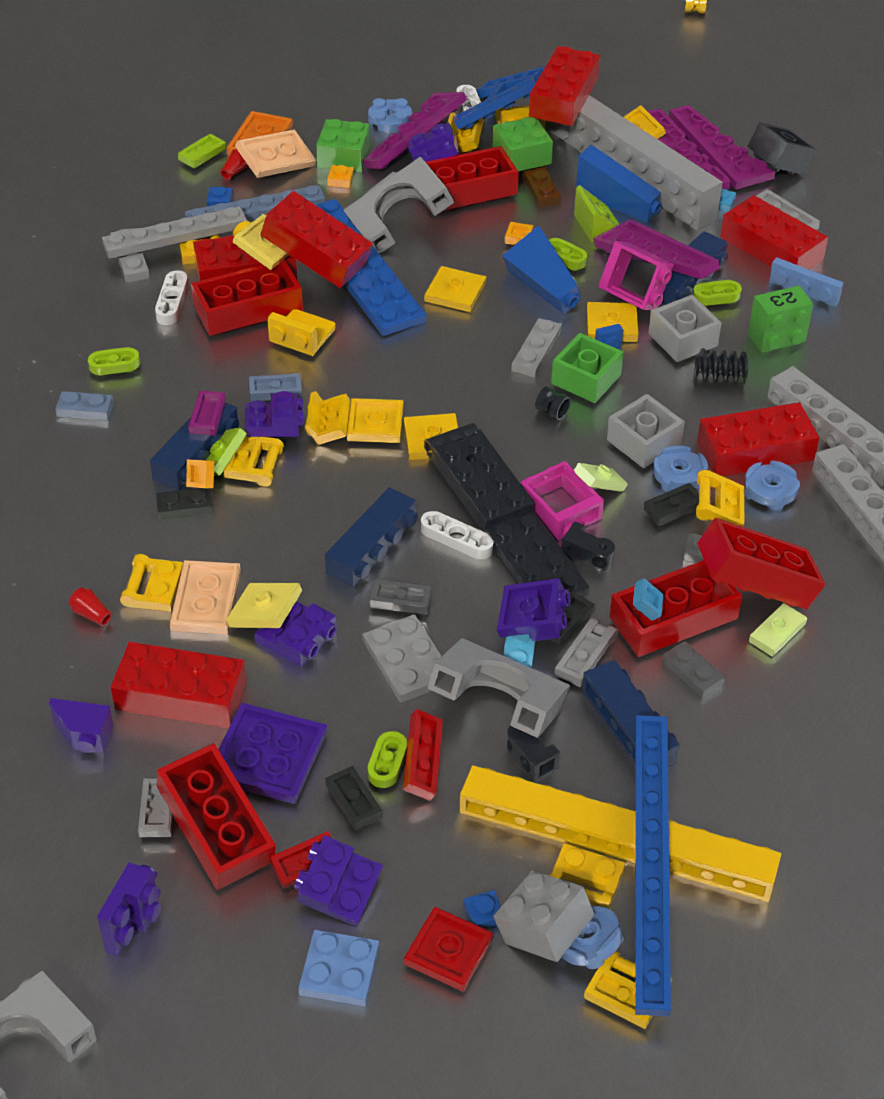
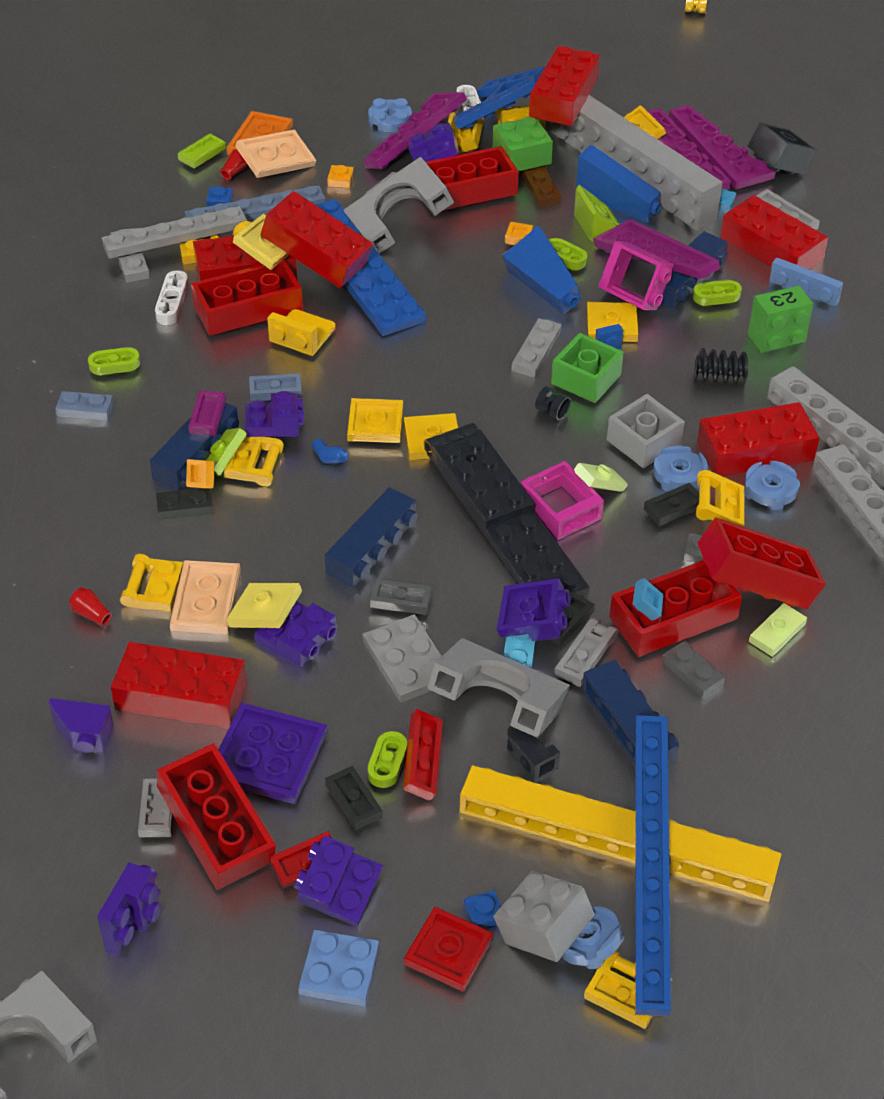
yellow bracket [305,391,351,445] -> none
bright green brick [316,119,371,172] -> none
white beam [421,511,494,559] -> none
yellow plate [424,266,487,312] -> none
yellow plate [550,843,625,909] -> none
black leg [561,521,615,571] -> none
light grey brick [648,295,722,362] -> none
none -> blue arm [312,439,349,464]

